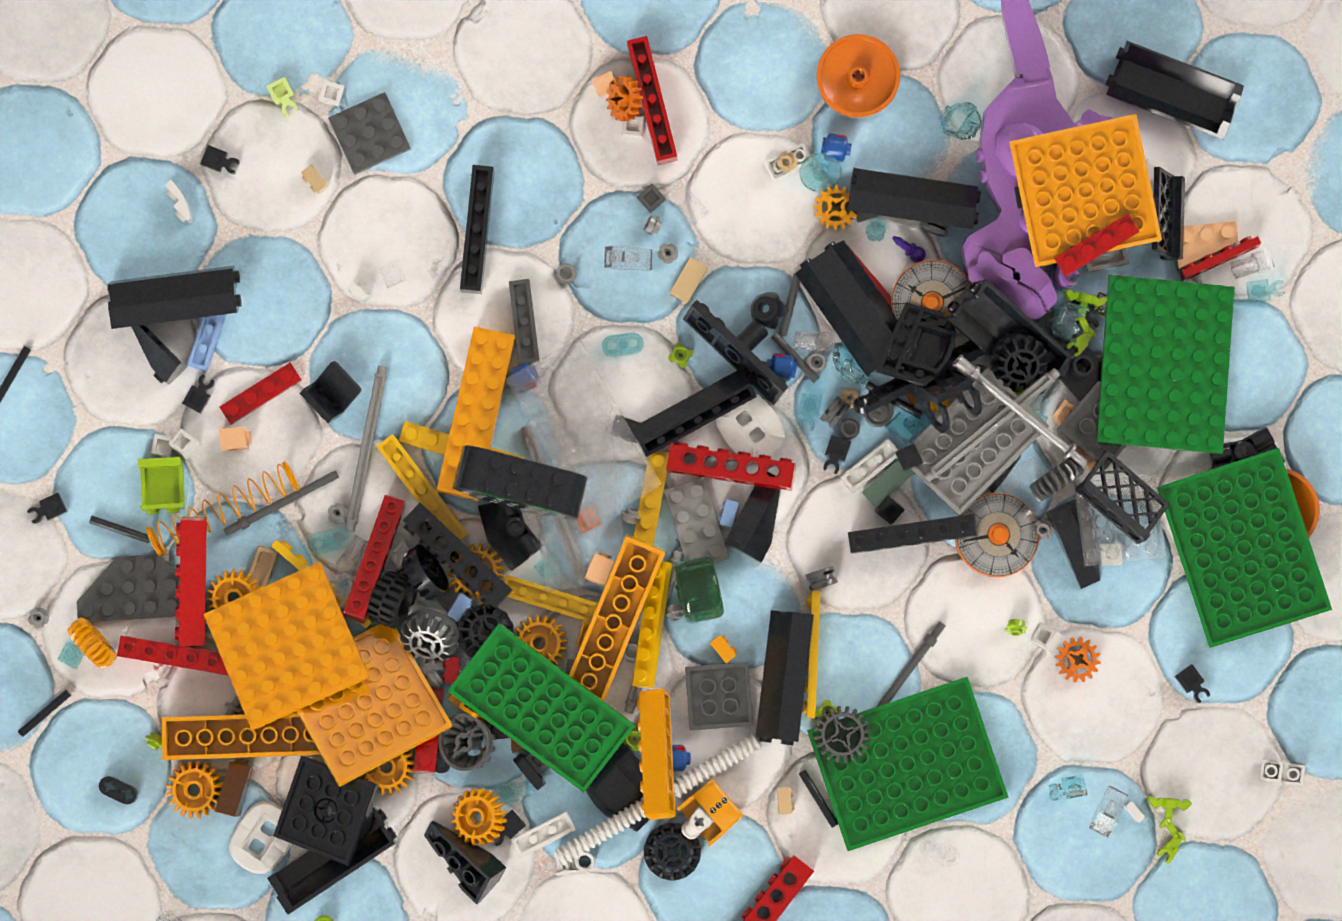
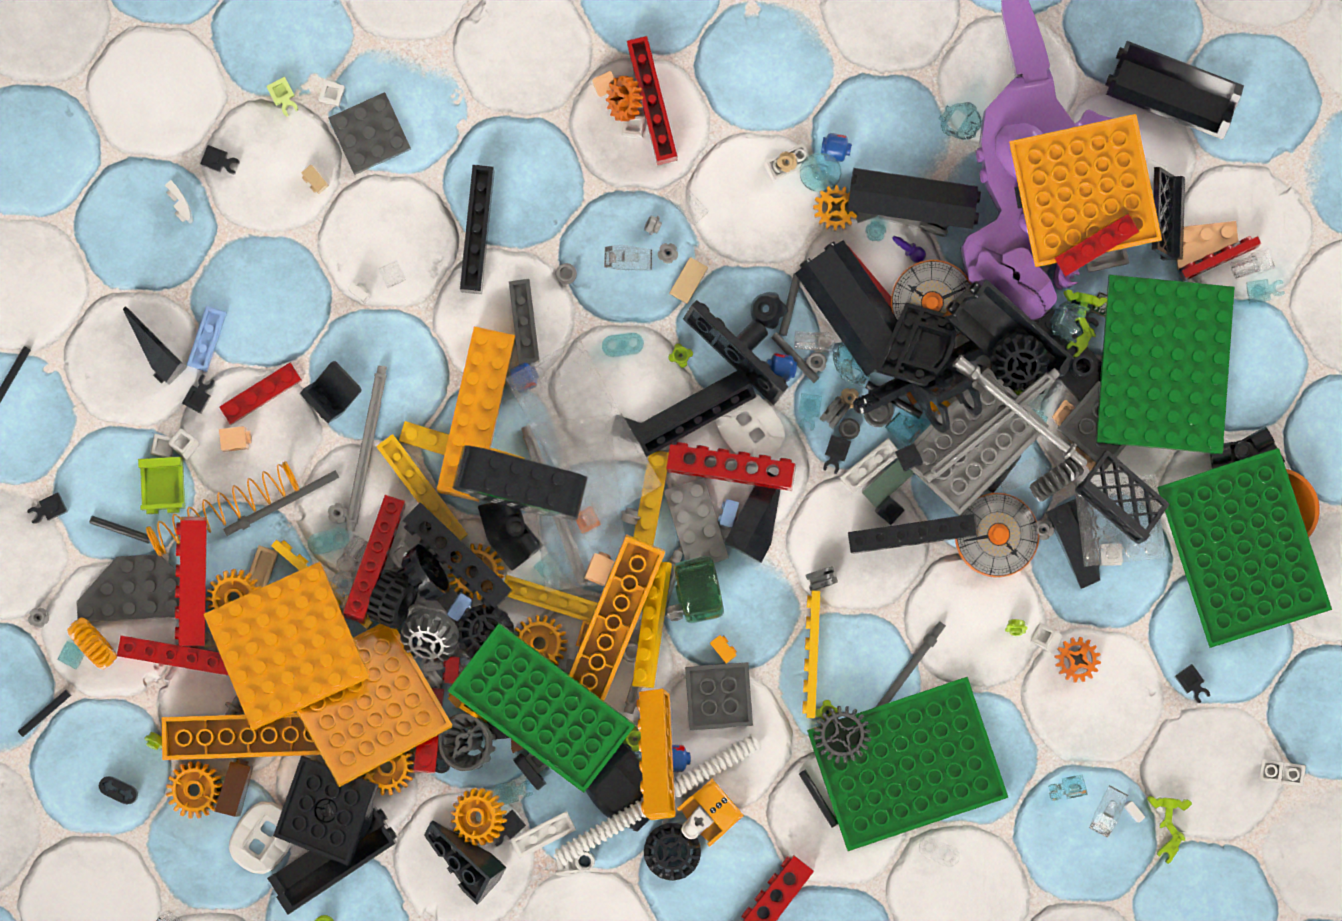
black panel [107,265,242,329] -> none
dark grey tile [637,184,666,213] -> none
black panel [755,610,814,746] -> none
tan piece [777,787,795,814] -> none
orange dish [816,34,900,118] -> none

